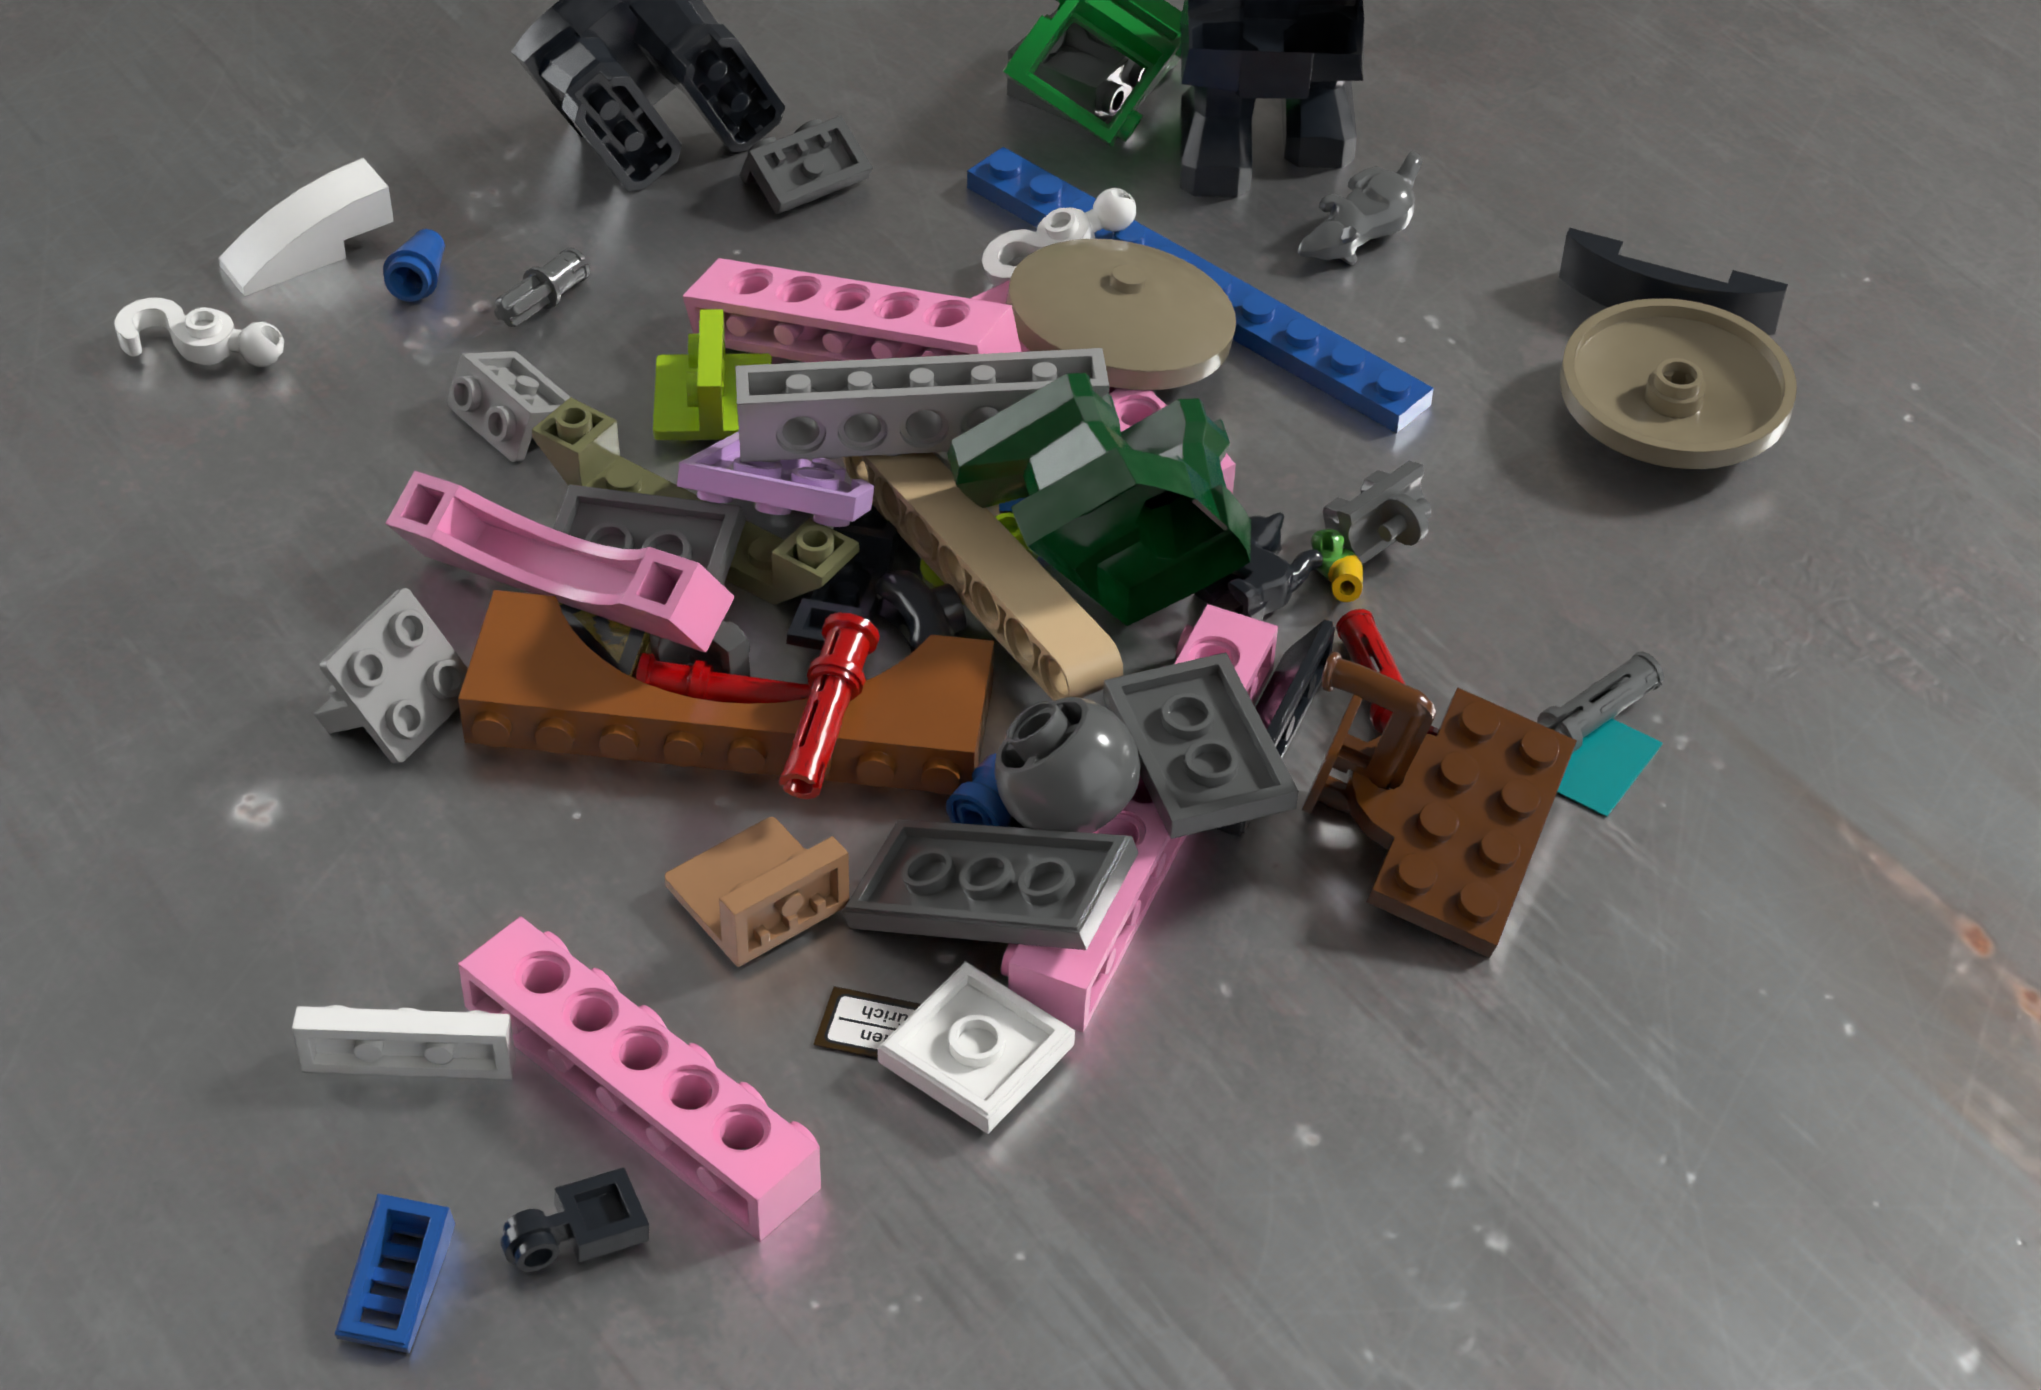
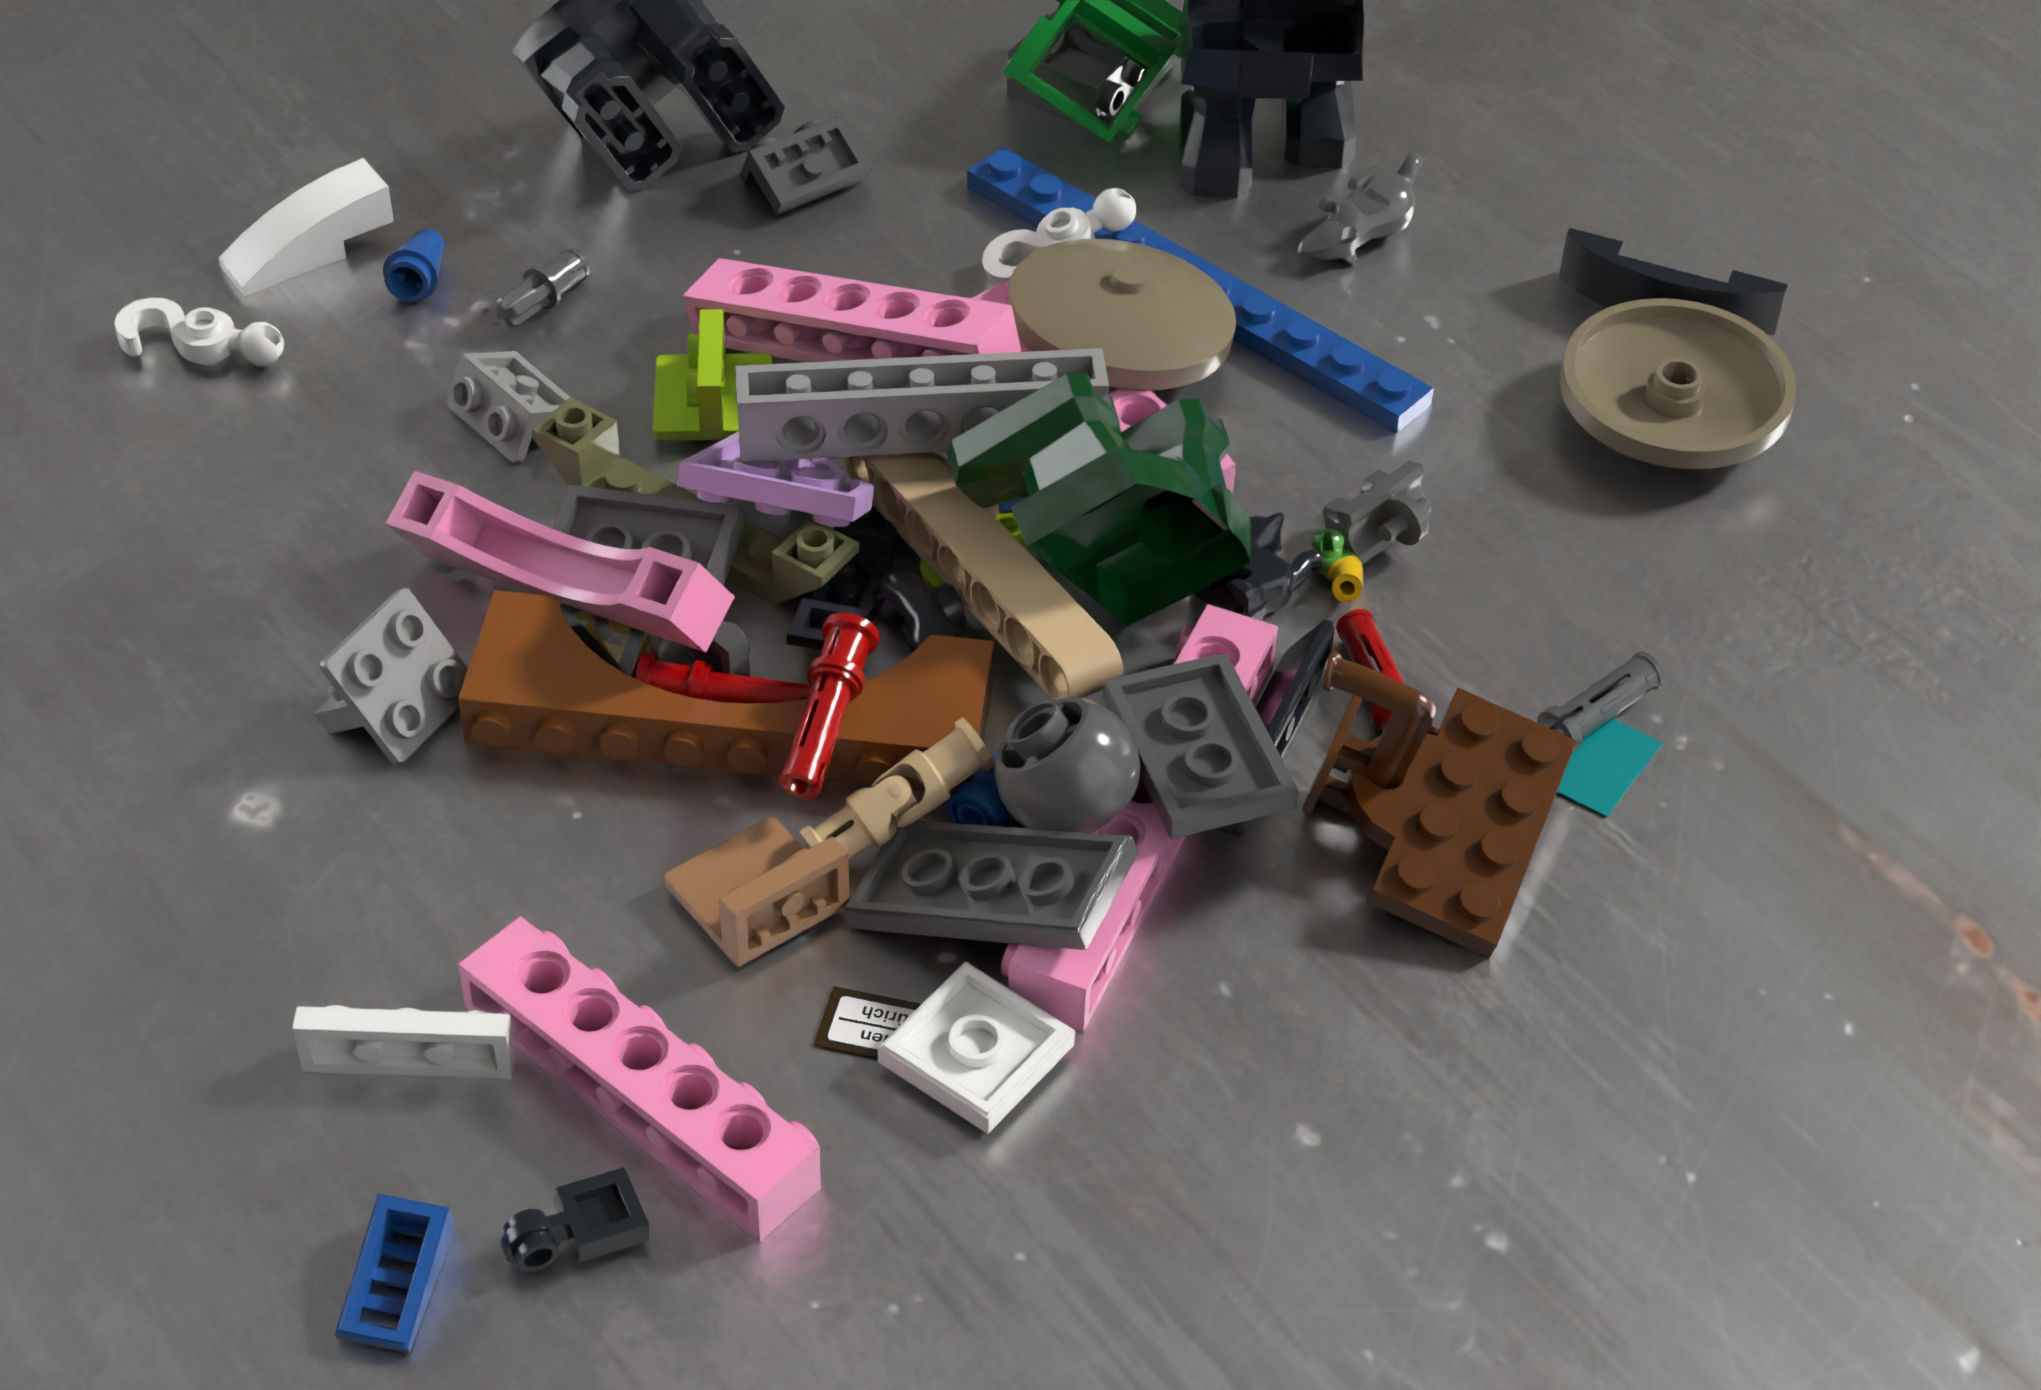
none -> tan piece [799,717,995,860]

